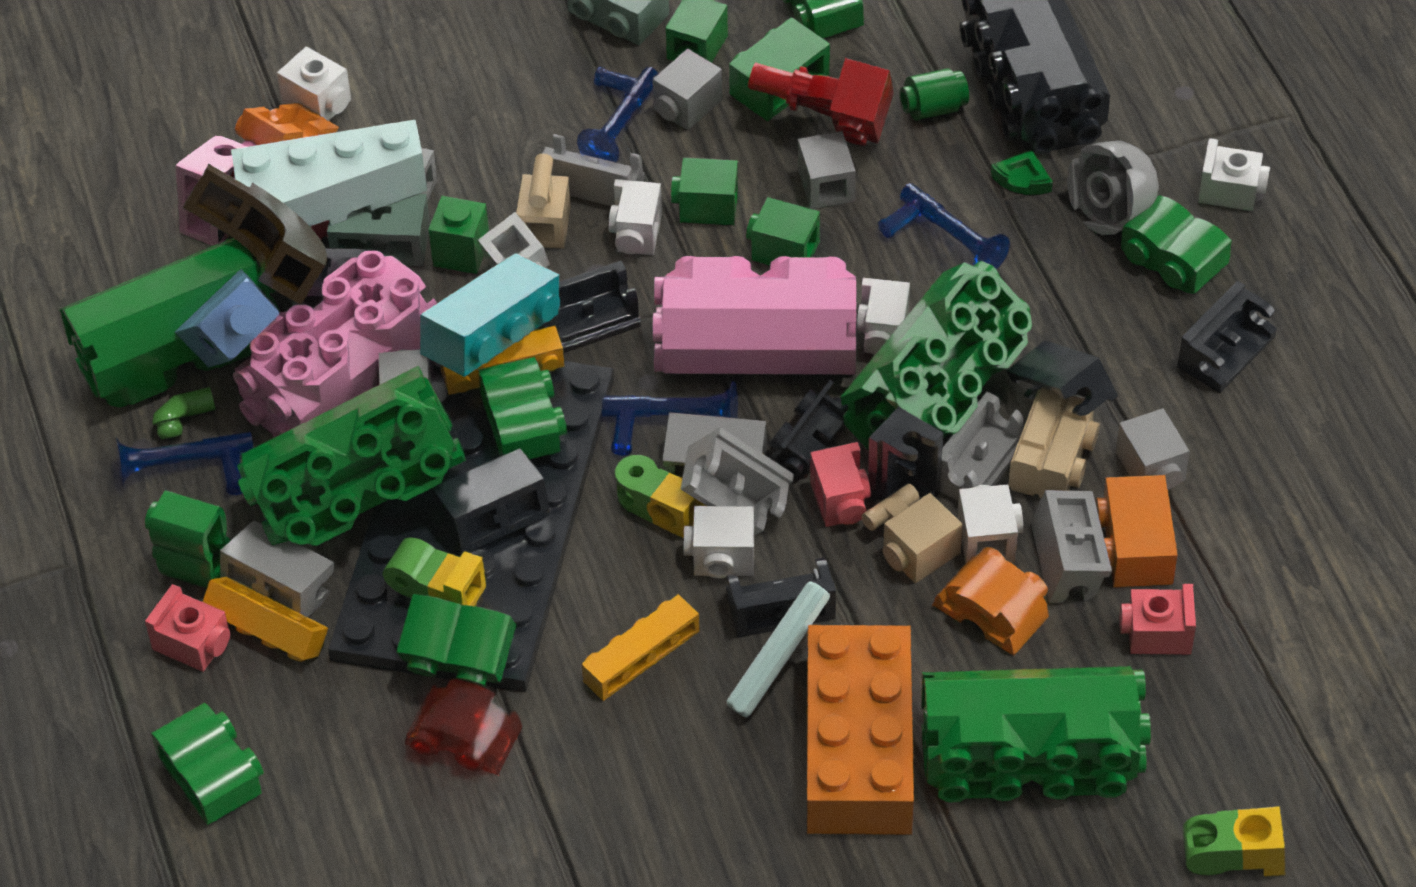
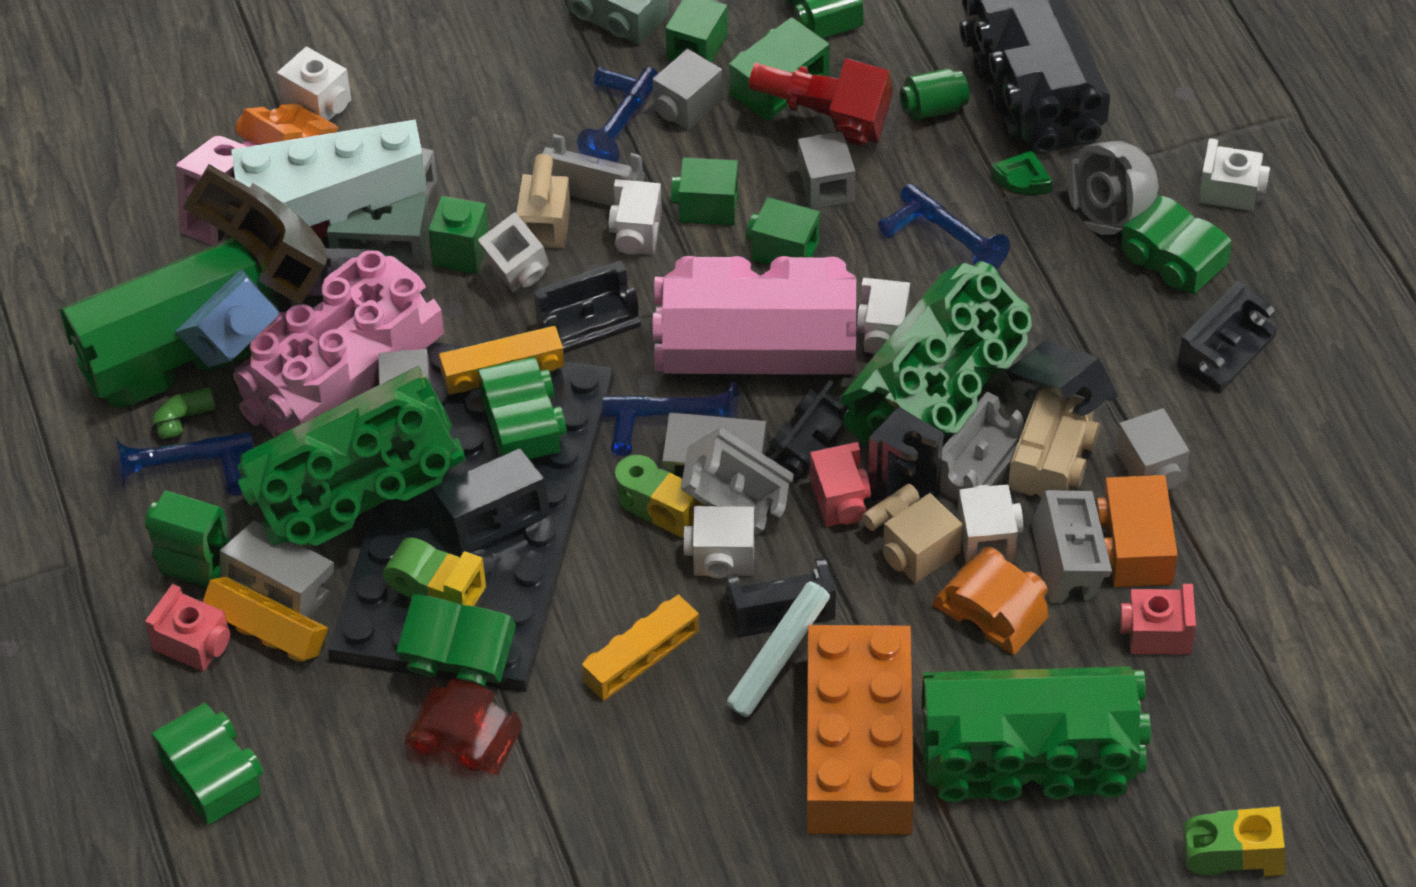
teal brick [420,253,560,377] -> none

